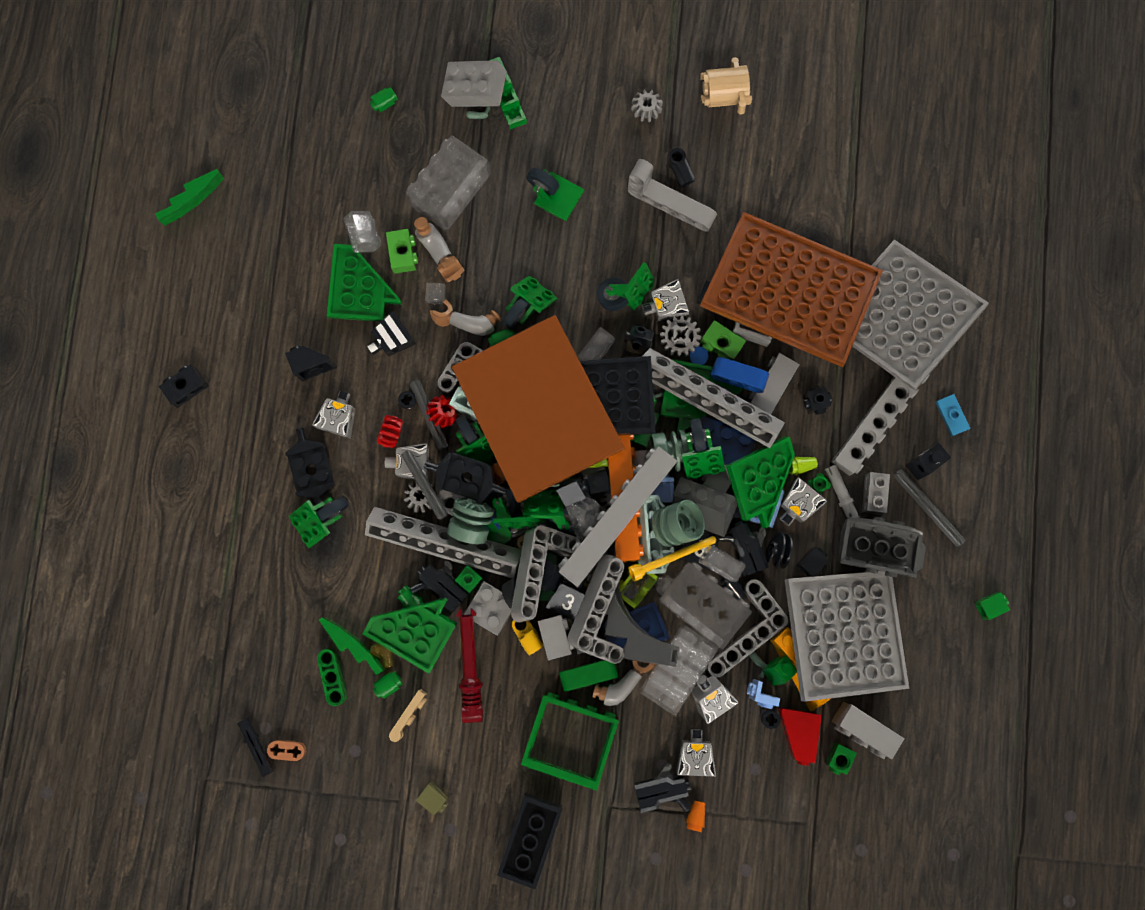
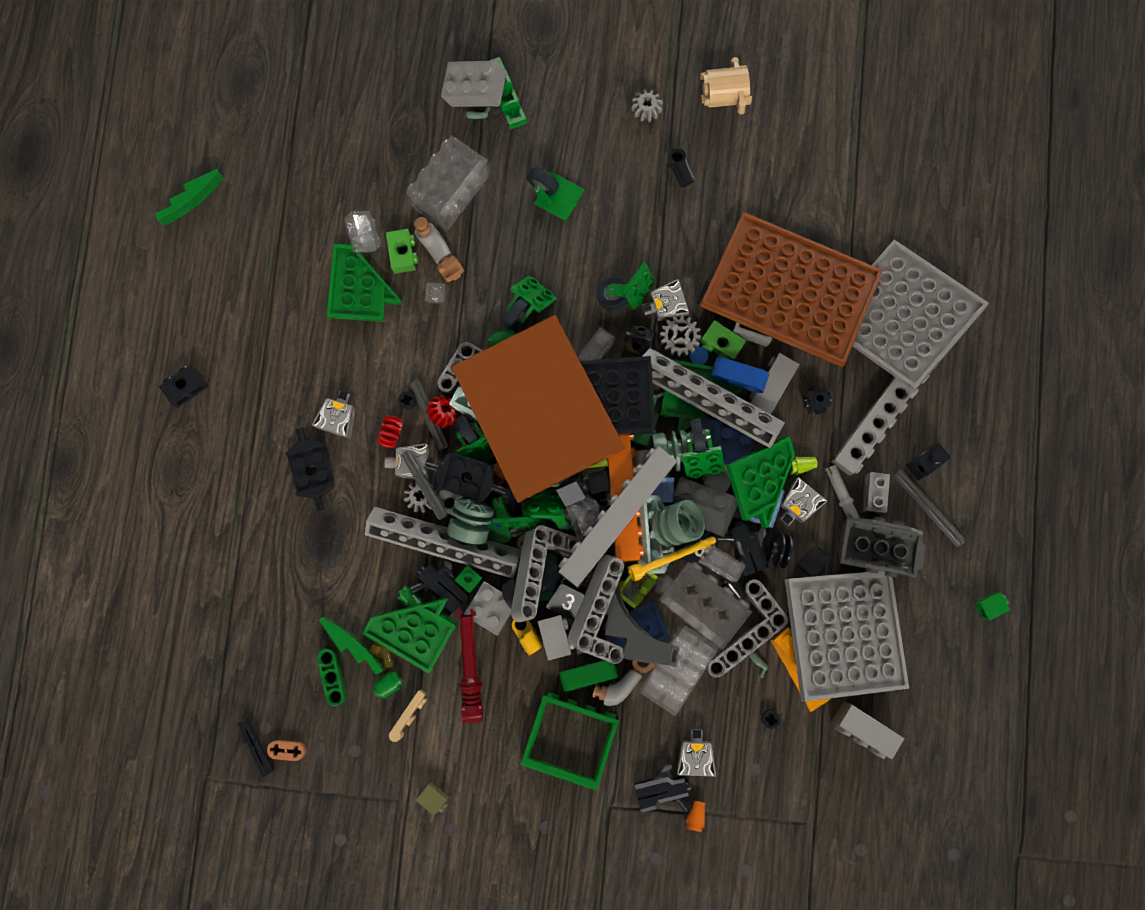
black slope [285,346,337,382] -> none
green plate [288,497,349,549] -> none
black torso [367,311,416,356] -> none
green brick [369,87,398,113] -> none
piece [430,300,501,336] -> none
black brick [497,792,563,889] -> none
light grey beam [628,159,717,231] -> none
light grey torso [691,675,738,724] -> none
light blue bracket [747,679,780,709] -> none
green brick [762,655,797,686] -> none
red slope [778,707,822,766] -> none
green plate [808,473,831,495] -> none
green brick [825,742,857,776] -> none
dark azure plate [935,394,971,437] -> none

